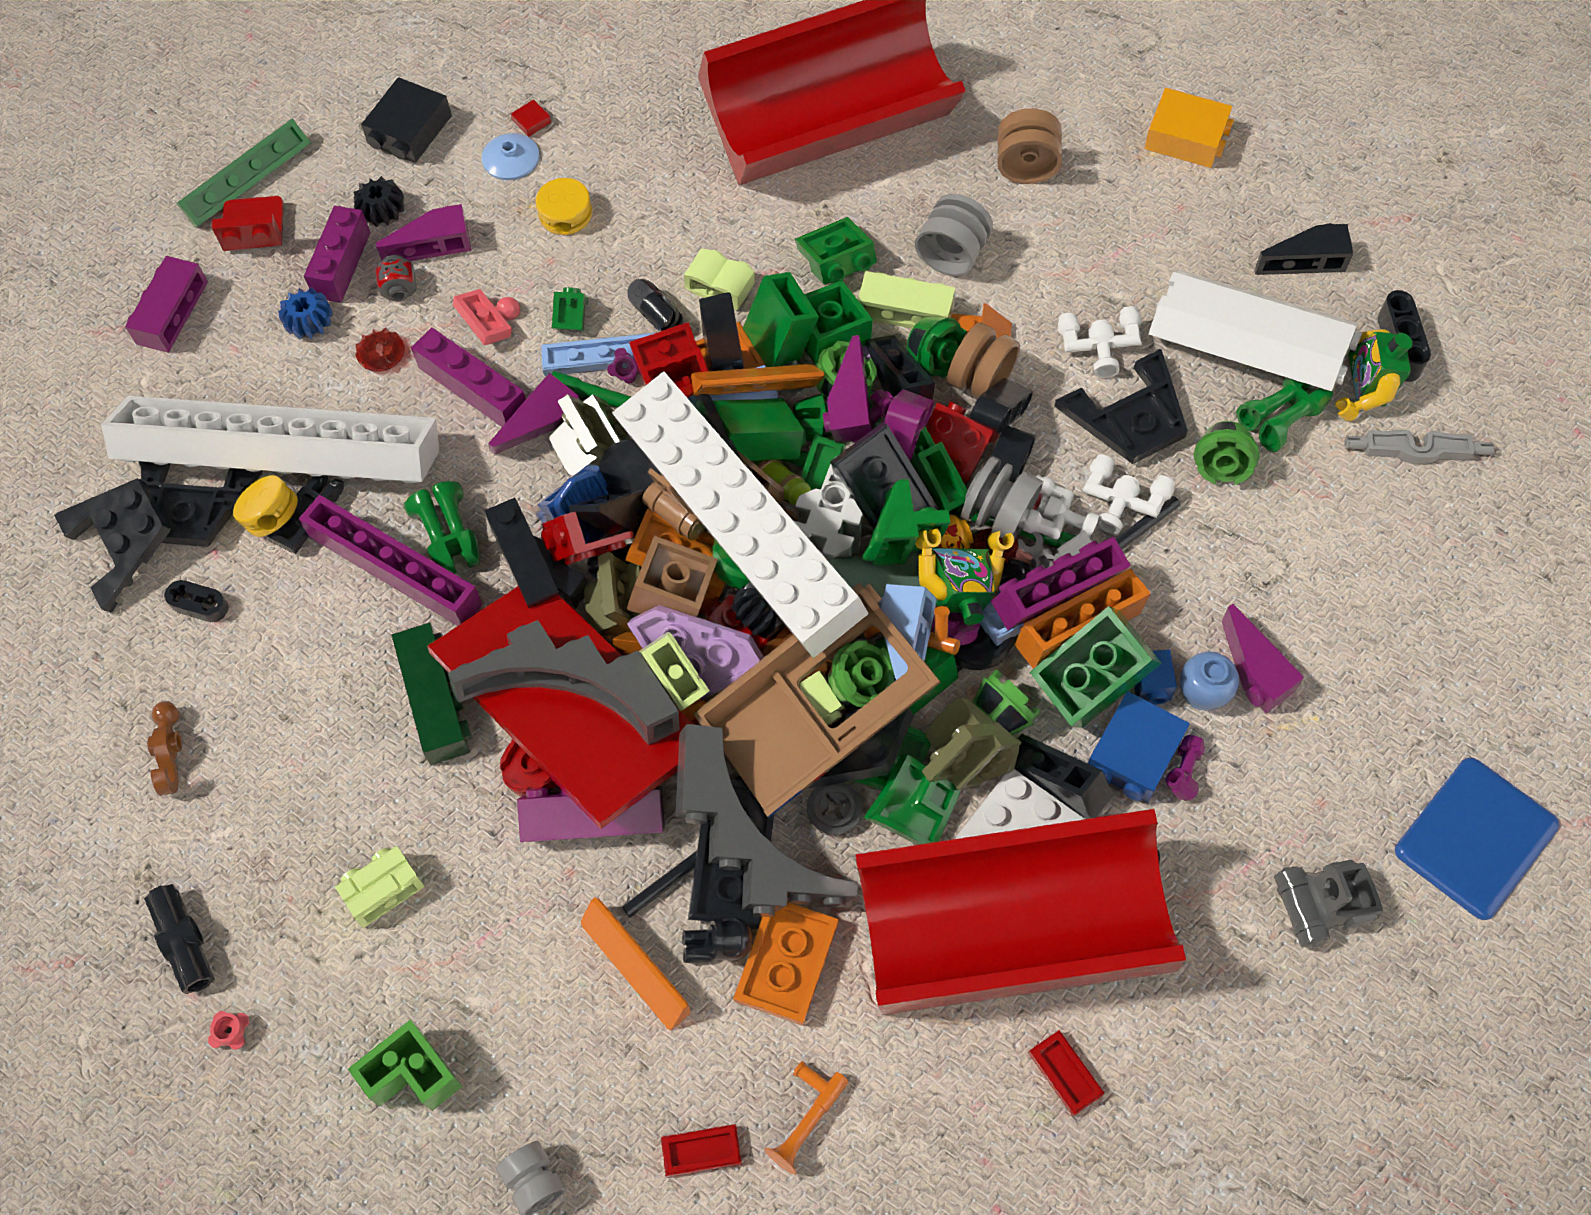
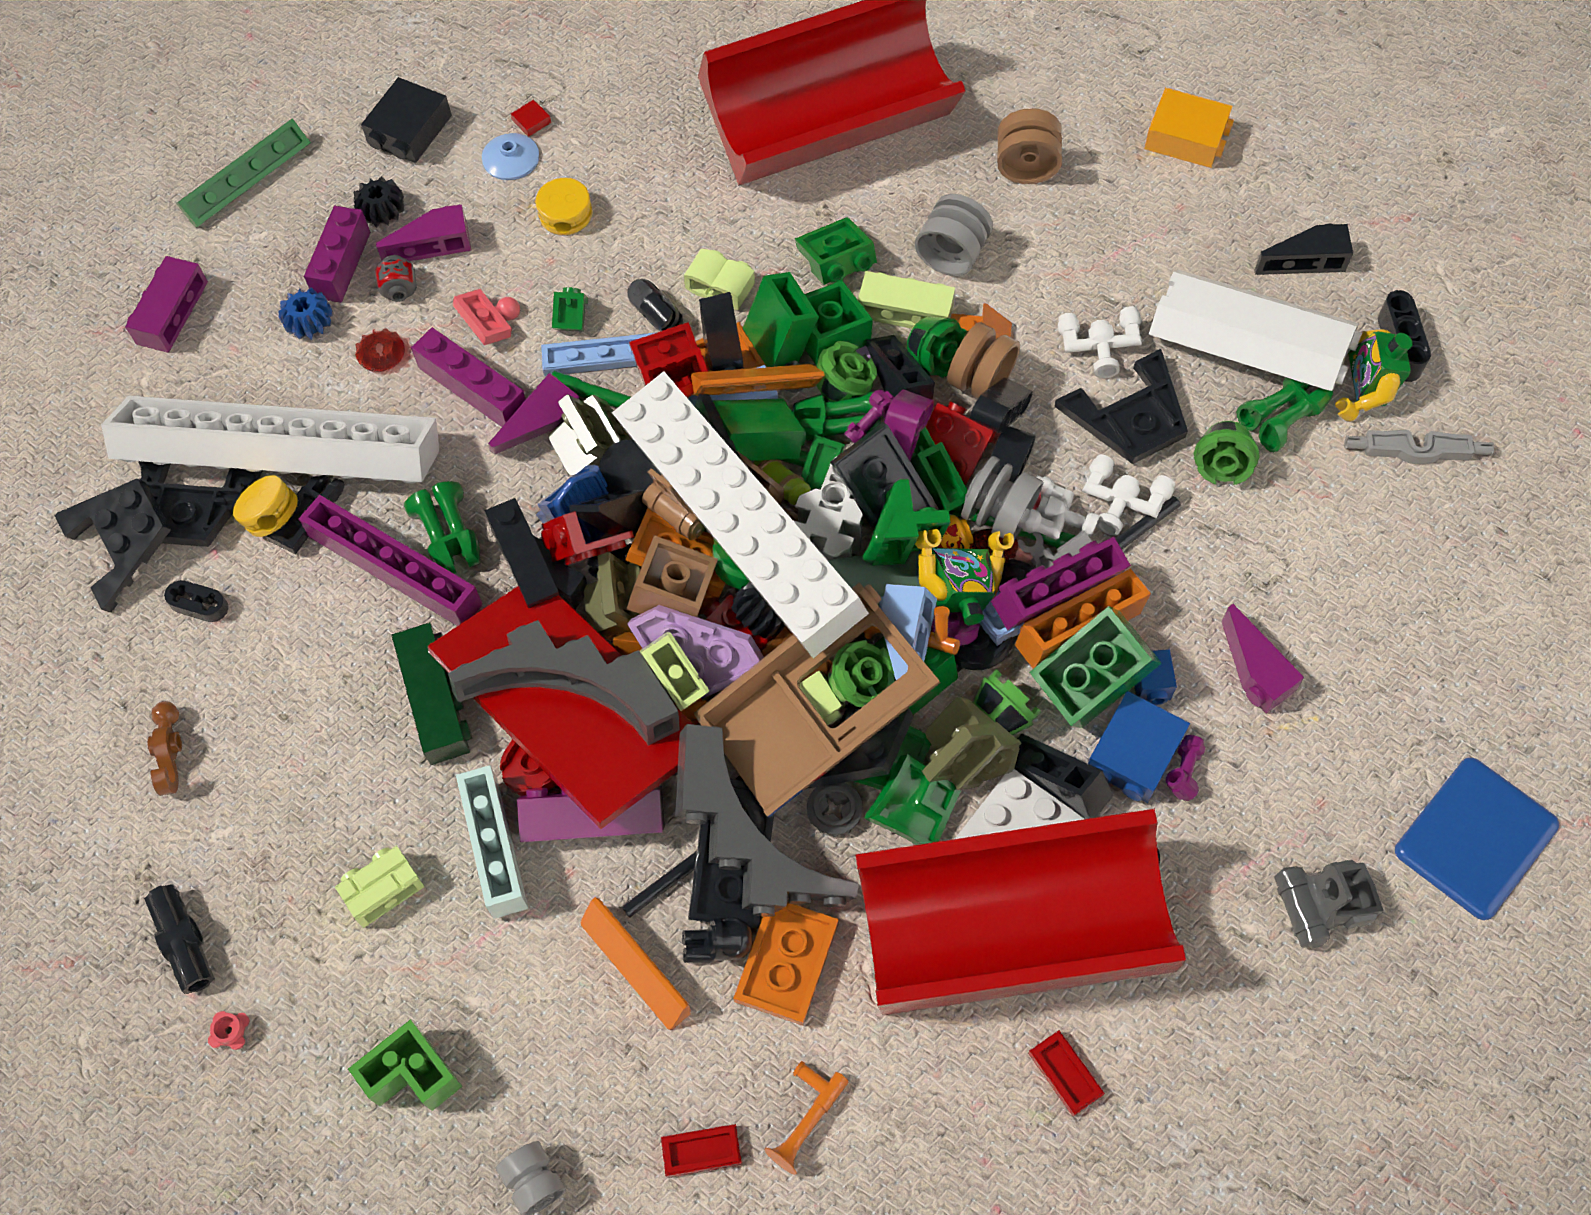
red bracket [212,196,284,251] -> none
magenta plate [607,348,638,384] -> none
magenta slope [823,335,873,442] -> none
medium blue piece [1180,651,1239,711] -> none
none -> light aqua brick [456,765,529,919]

